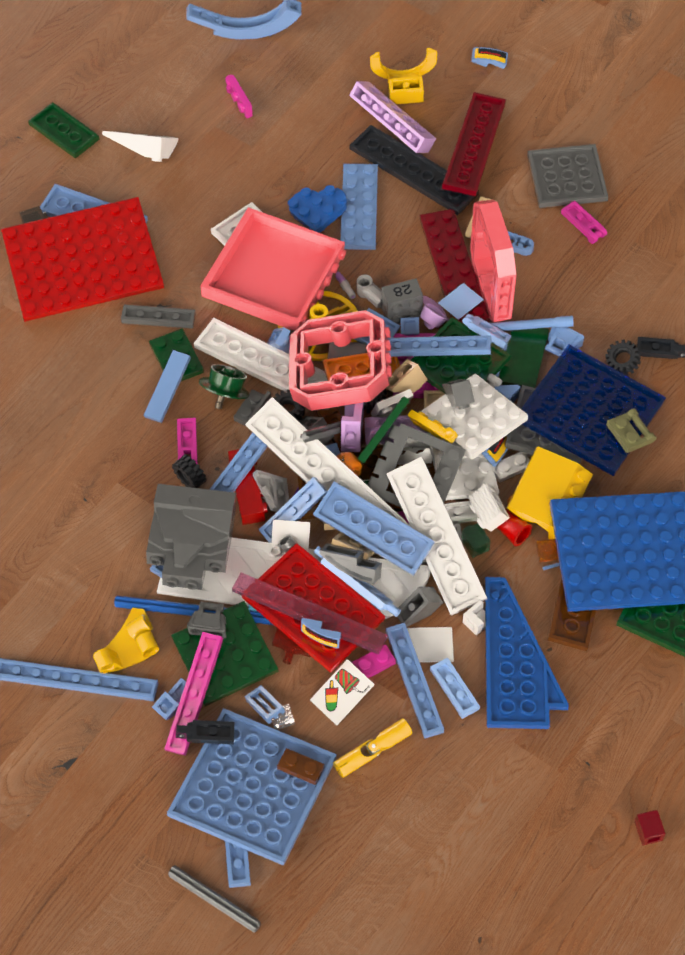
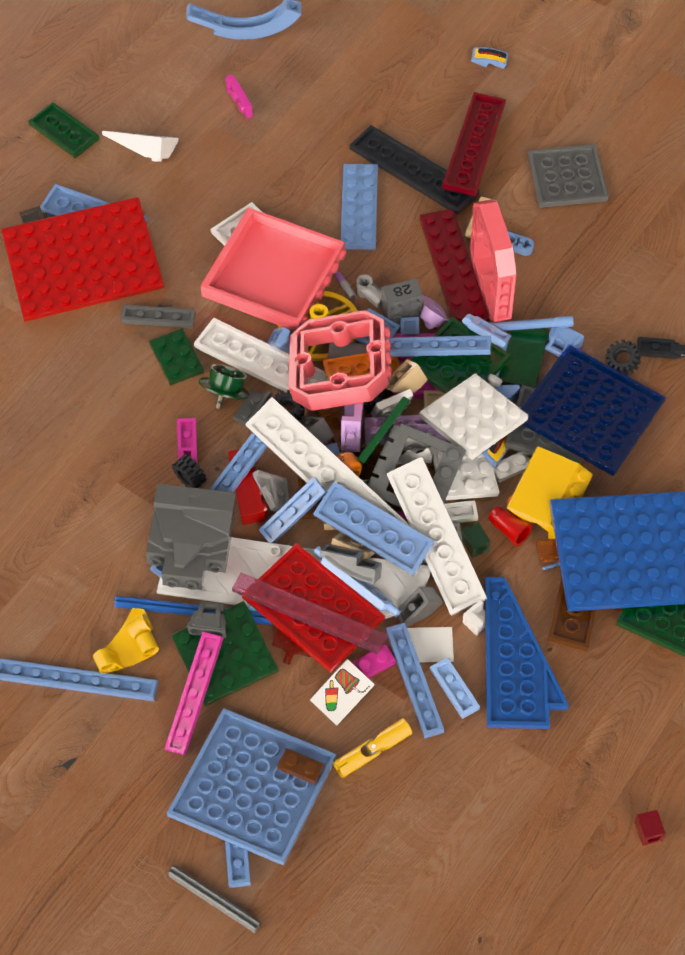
medium blue tile [144,350,191,423] -> none
medium blue slope [152,678,186,720] -> none
black hinge [176,720,235,744] -> none
medium blue tile [244,685,285,724] -> none
white sticker [271,520,310,549] -> none
clear plate [272,704,295,730] -> none
dark grey hinge [278,535,296,552] -> none
blue plate [288,185,347,233] -> none
dark grey axle [300,421,341,443] -> none
medium blue slope [301,618,341,648] -> none
lavender brick [349,81,436,153] -> none
yellow piece [370,48,437,104] -> none
yellow hinge [408,409,458,444] -> none
light blue sticker [438,283,484,320] -> none
slope [442,379,475,410] -> none
white brick [468,484,510,531] -> none
dark pink plate [561,201,607,244] -> none
olive plate [606,408,657,453] -> none

